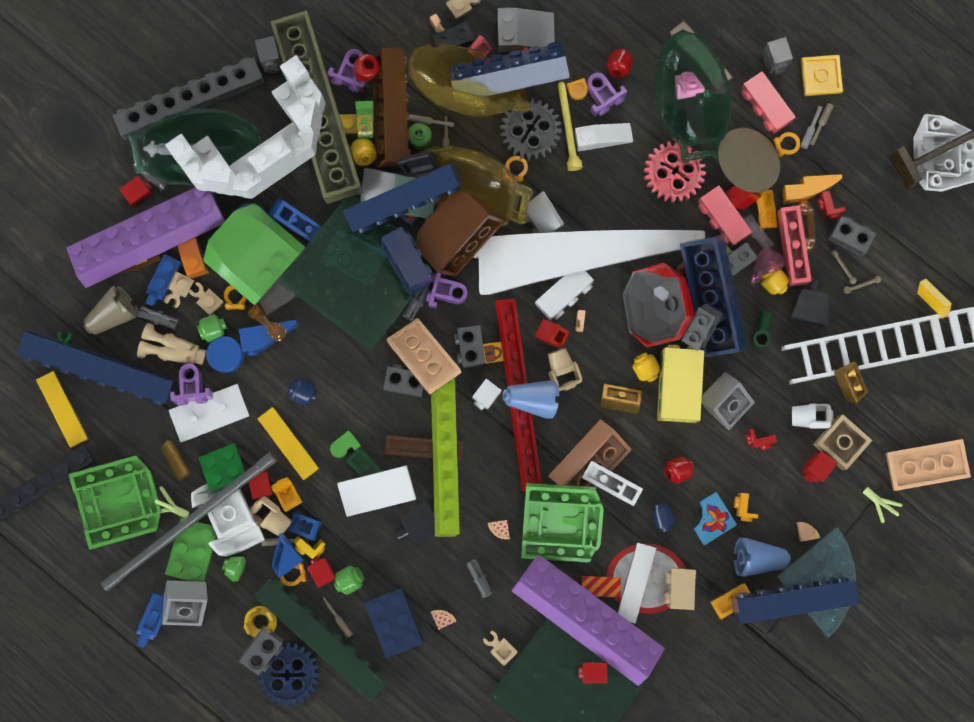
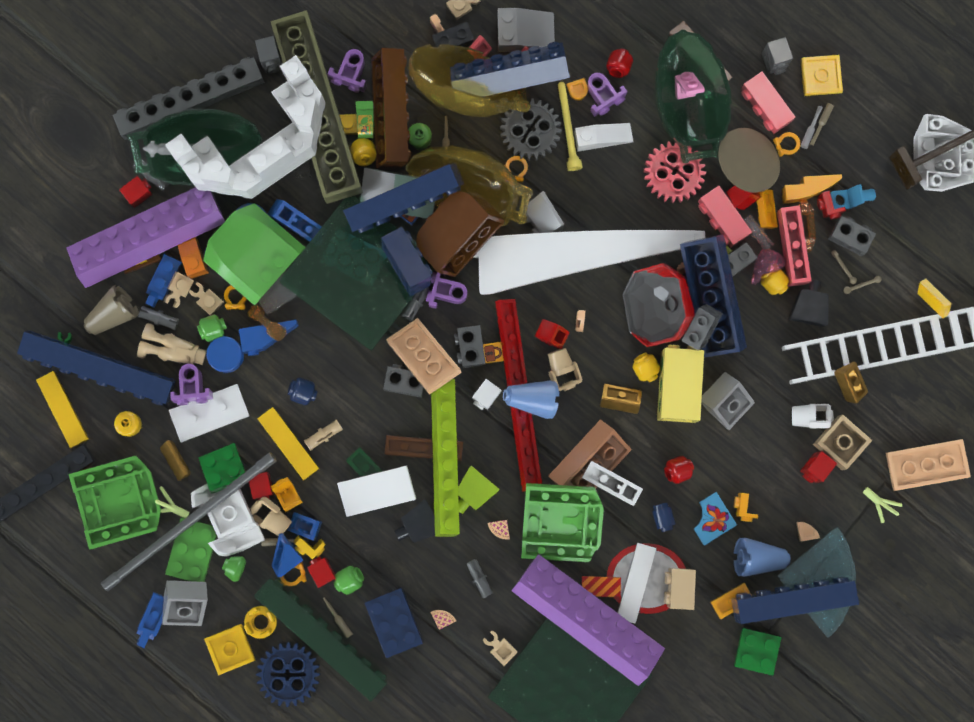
dark grey brick [239,626,283,675] -> none
bright green leg [330,431,362,458] -> none
red head [352,54,379,82] -> none
black tile [398,150,440,177] -> none
light grey piece [409,114,454,127] -> none
white brick [535,271,594,321] -> none
red brick [578,662,607,683] -> none
red bracket [745,429,777,450] -> none
dark green pin [751,311,773,349] -> none
none -> yellow head [114,411,142,437]
none -> yellow tile [204,624,256,675]
none -> tan pin [304,419,343,451]
none -> lime torso [458,466,500,514]
none -> green plate [734,628,781,676]
none -> dark azure bracket [830,184,876,209]

